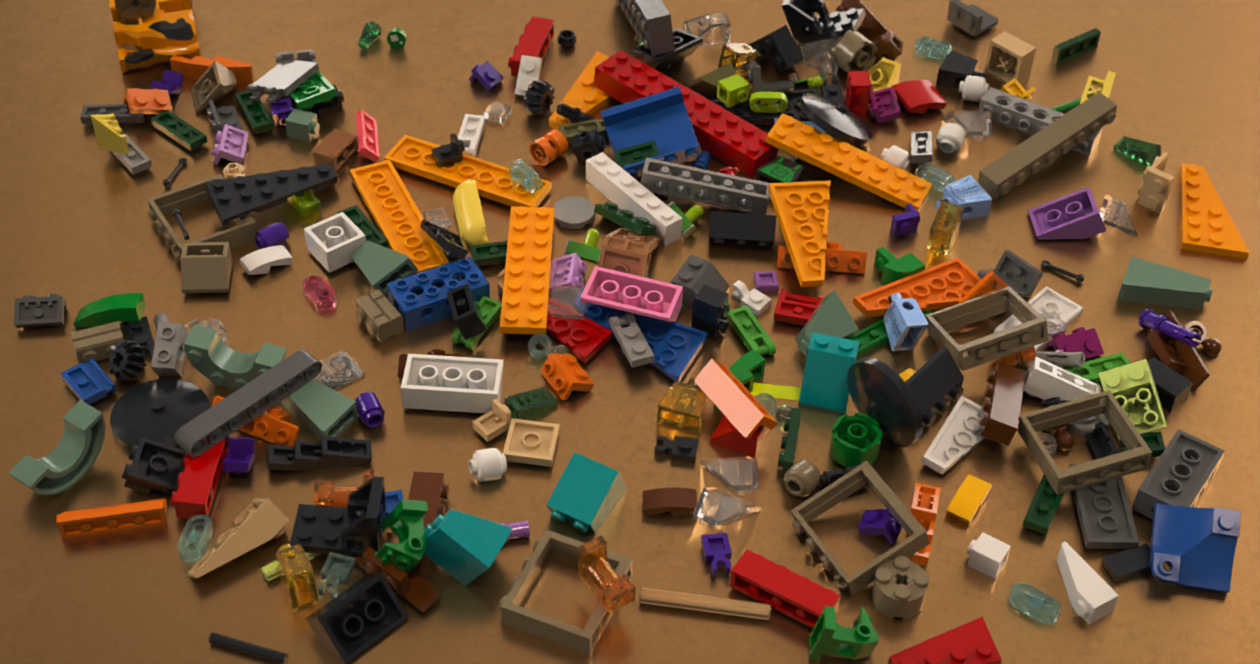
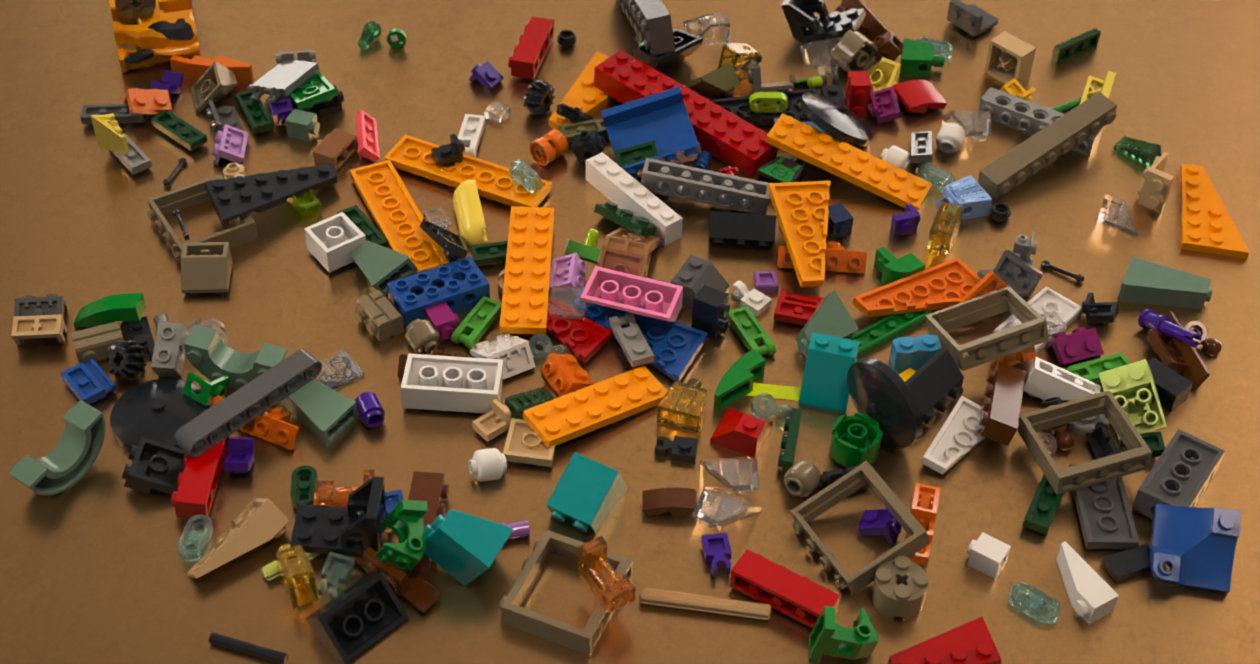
orange panel [57,498,168,539] -> none
white slope [239,245,292,275] -> none
dark purple brick [254,223,289,249] -> none
black slope [266,436,372,471] -> none
clear pink plate [302,275,337,310] -> none
black brick [447,283,487,340] -> none
white plate [515,55,542,97] -> none
light grey tile [553,196,595,229] -> none
piece [667,201,704,238] -> none
panel [694,359,778,439] -> none
lime brick [717,74,750,108] -> none
black brick [748,25,804,74] -> none
light blue torso [884,293,929,352] -> none
black torso [936,50,986,89] -> none
yellow slope [946,474,992,525] -> none
white head [959,75,989,103] -> none
medium lavender slope [1028,187,1106,239] -> none
light grey pin [1036,350,1085,368] -> none
none -> tan hinge [11,314,67,345]
none -> green bracket [183,372,231,406]
none -> dark green plate [291,466,318,510]
none -> dark tan head [405,319,440,354]
none -> magenta brick [425,302,460,342]
none -> white bracket [469,333,535,380]
none -> light orange plate [523,365,670,448]
none -> dark blue brick [827,203,854,240]
none -> dark azure brick [889,334,942,373]
none -> green torso [900,38,945,76]
none -> black plate [989,202,1011,222]
none -> light grey hinge [1013,232,1038,265]
none -> black bracket [1082,293,1119,324]

